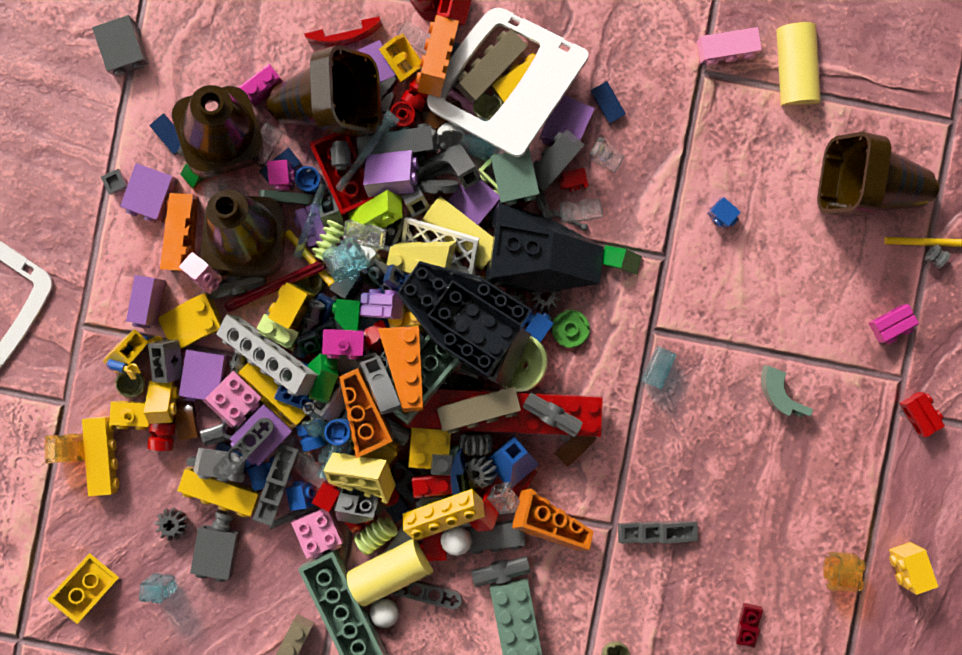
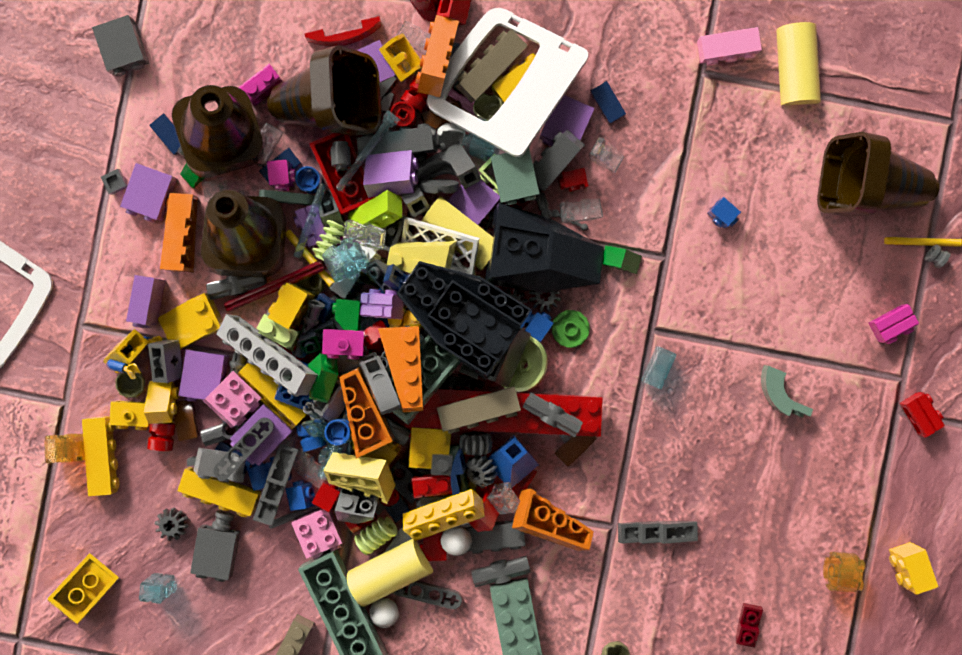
bright pink brick [179,252,222,295] -> none

